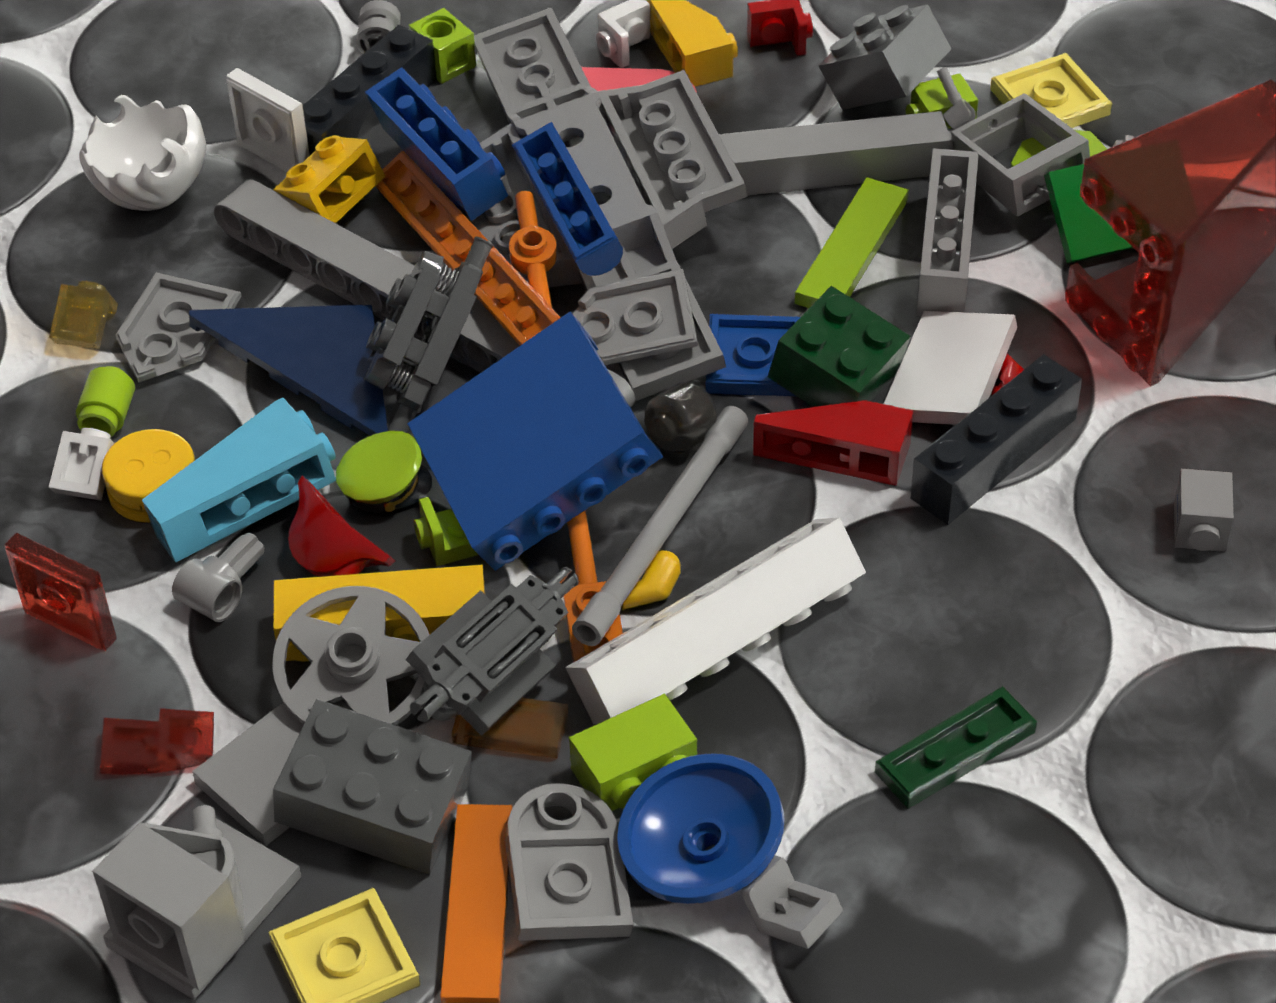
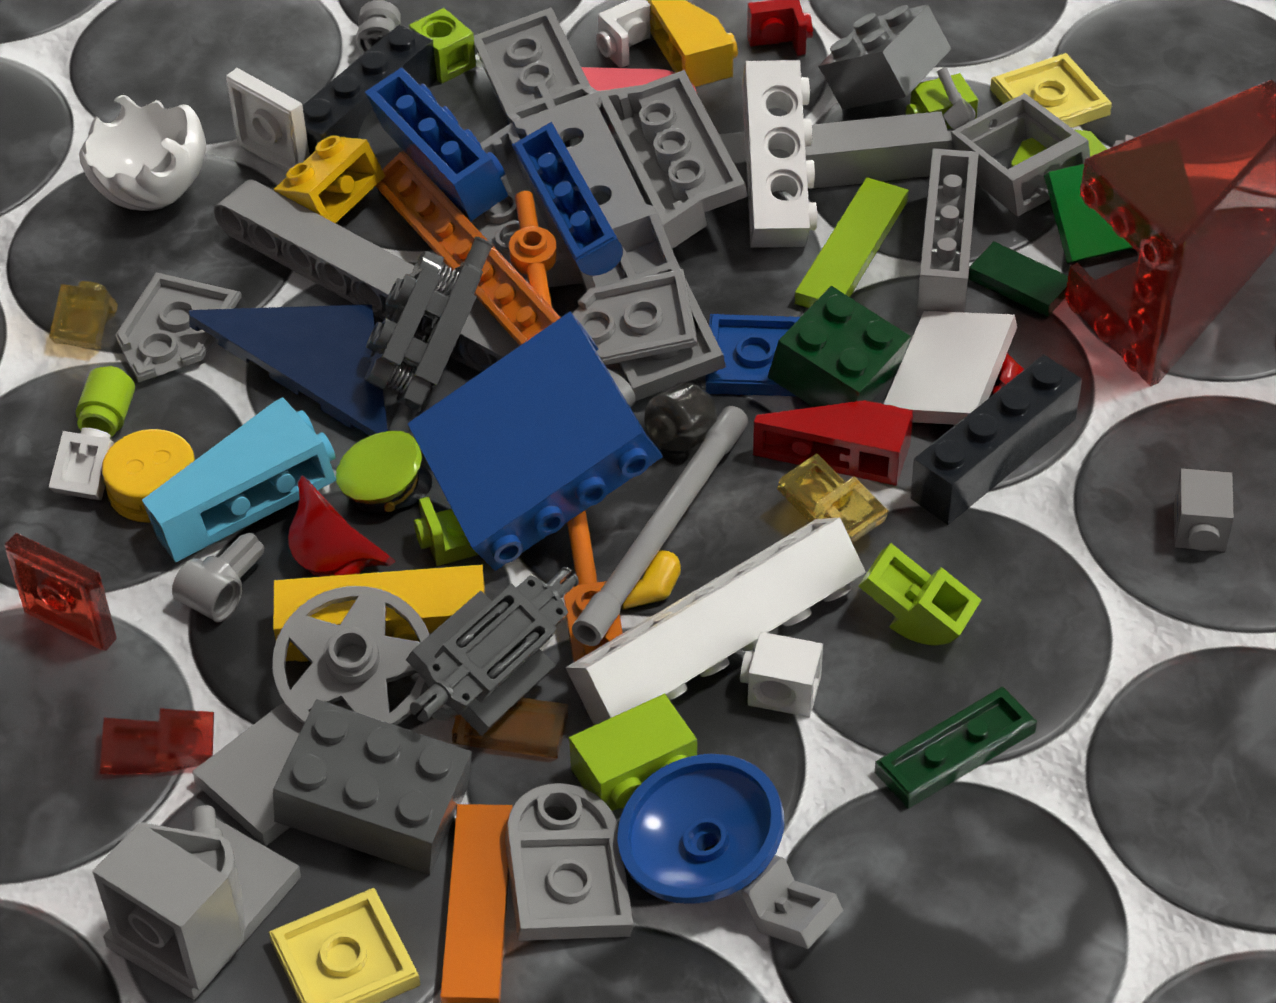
none -> white brick [740,632,823,717]
none -> white brick [742,60,817,248]
none -> clear yellow brick [777,454,889,544]
none -> lime brick [858,543,982,645]
none -> dark green tile [968,241,1074,317]

